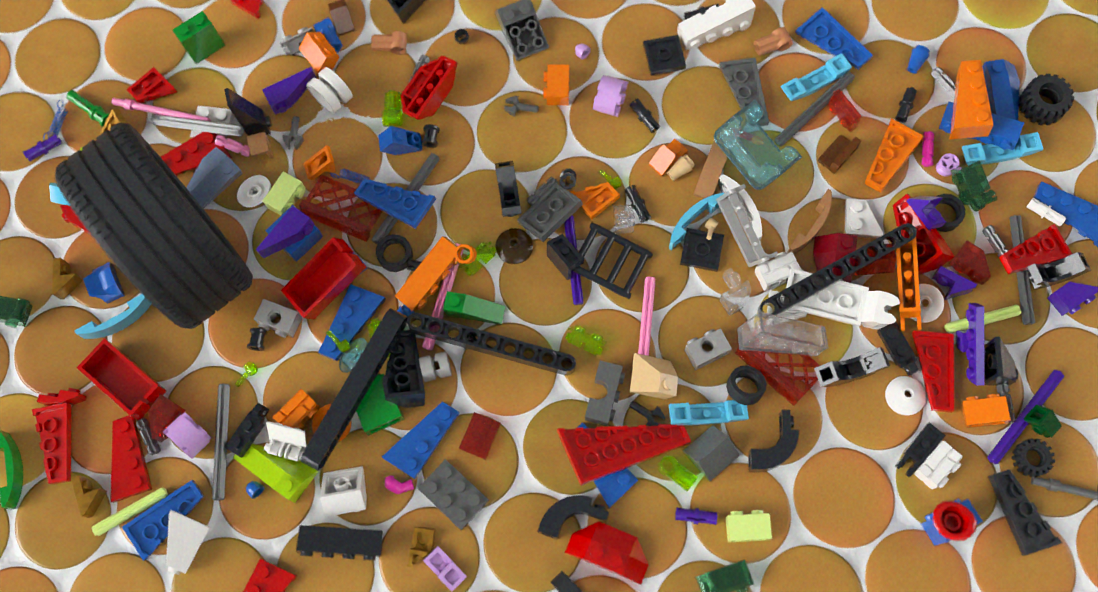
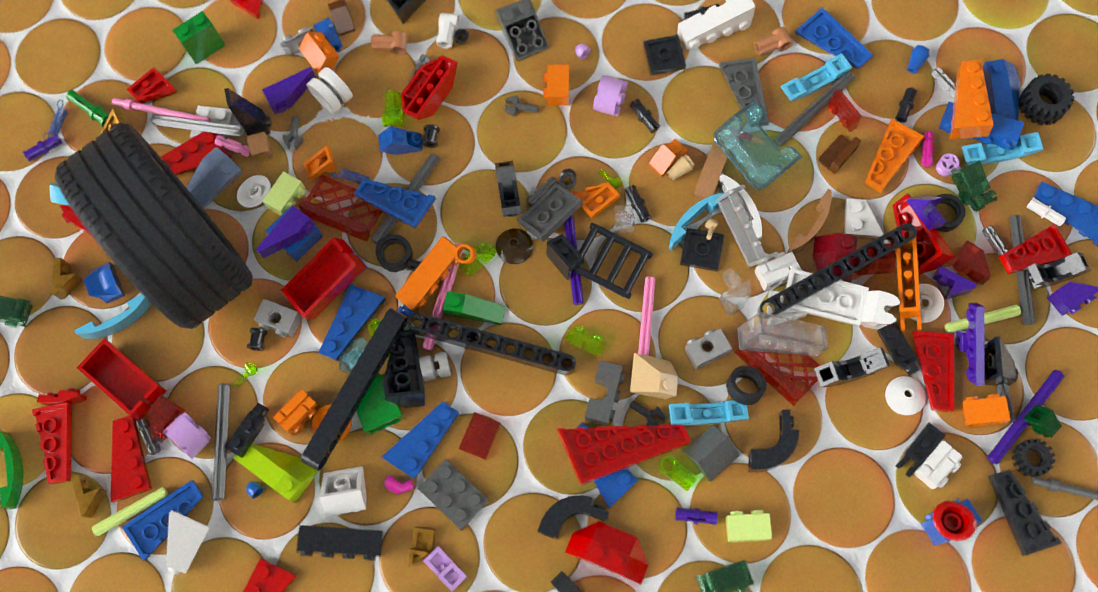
white hinge [264,421,307,462] -> none
clear neon green hand [326,330,350,352] -> none
none -> white piece [436,13,459,49]

